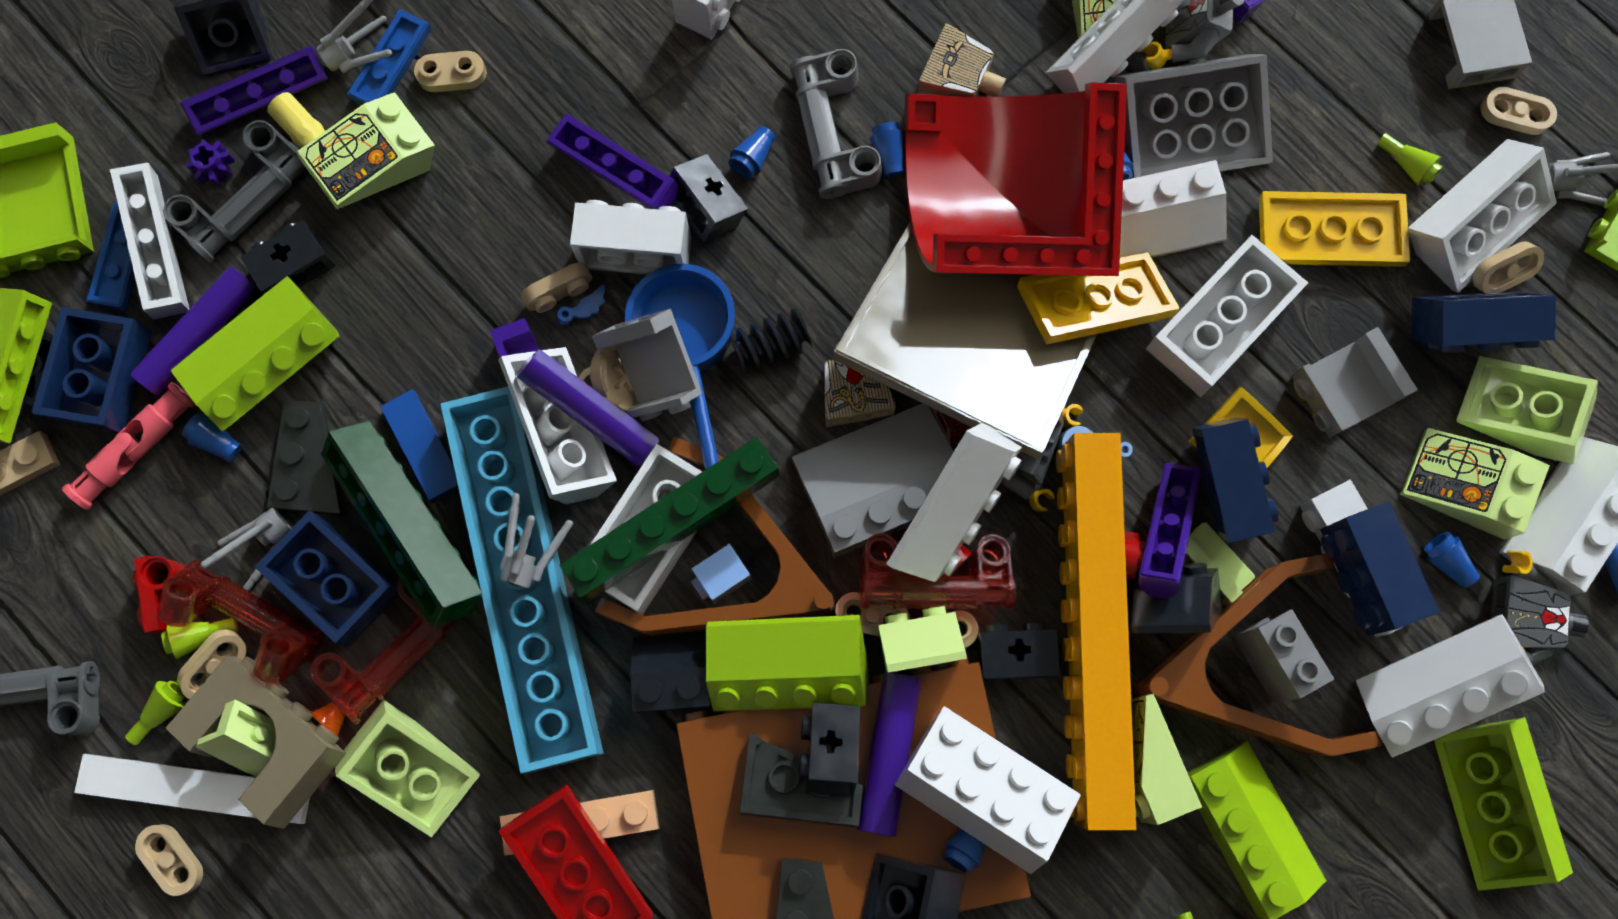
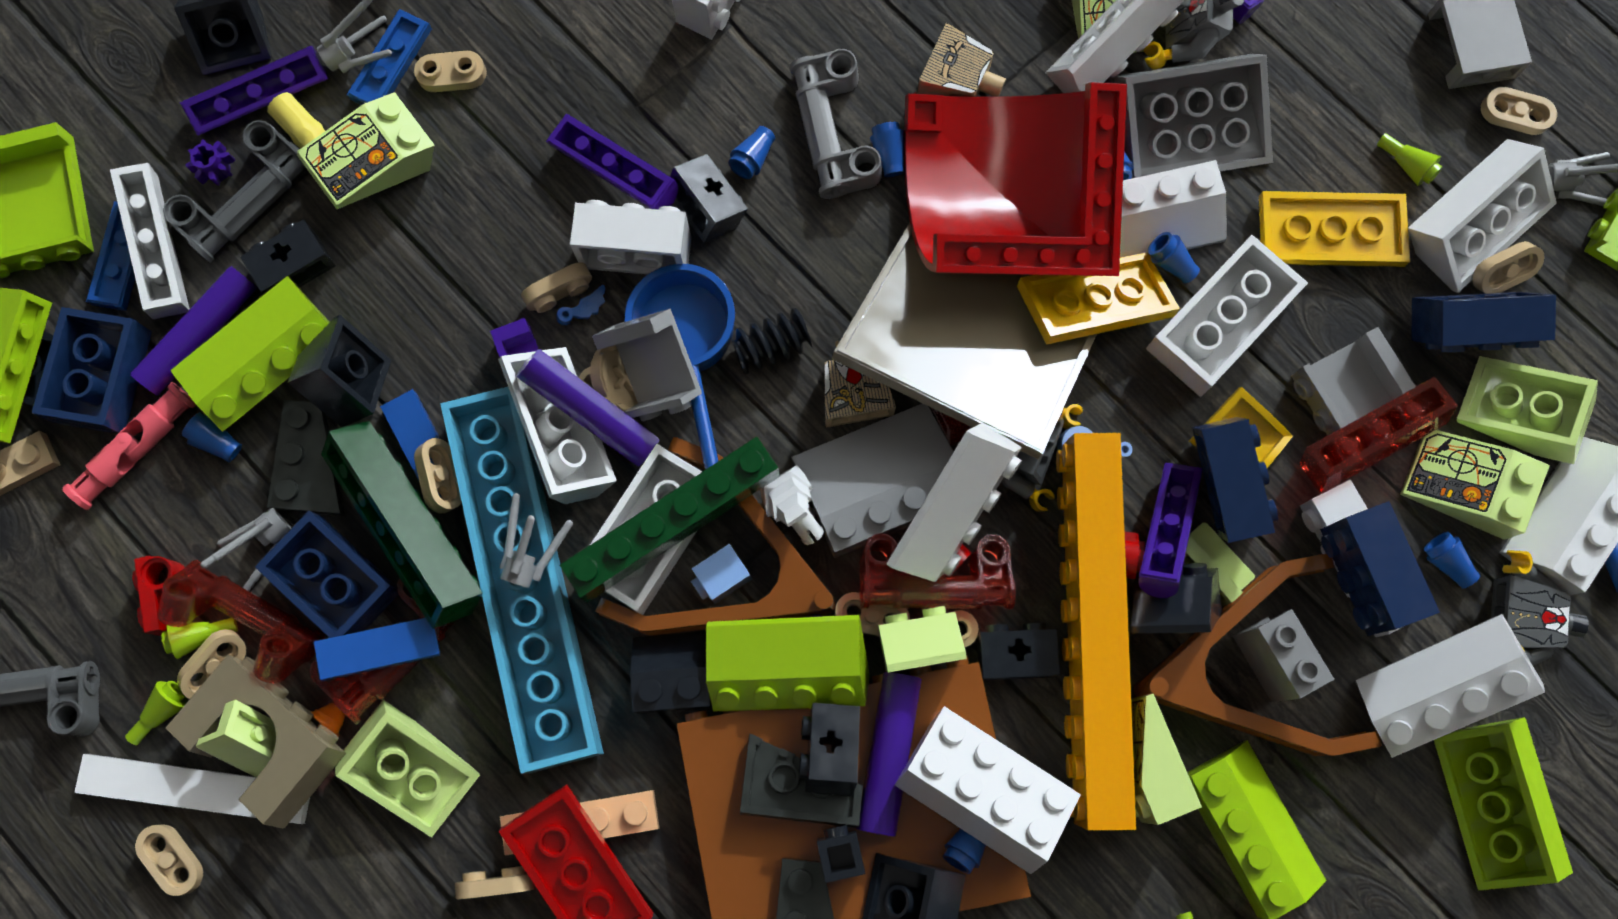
none -> black slope [288,315,391,427]
none -> blue tile [314,618,441,681]
none -> tan plate [414,438,462,513]
none -> tan plate [455,866,535,899]
none -> white connector [760,465,824,545]
none -> black brick [817,825,866,883]
none -> blue cone [1148,232,1200,283]
none -> clear red brick [1299,377,1458,494]

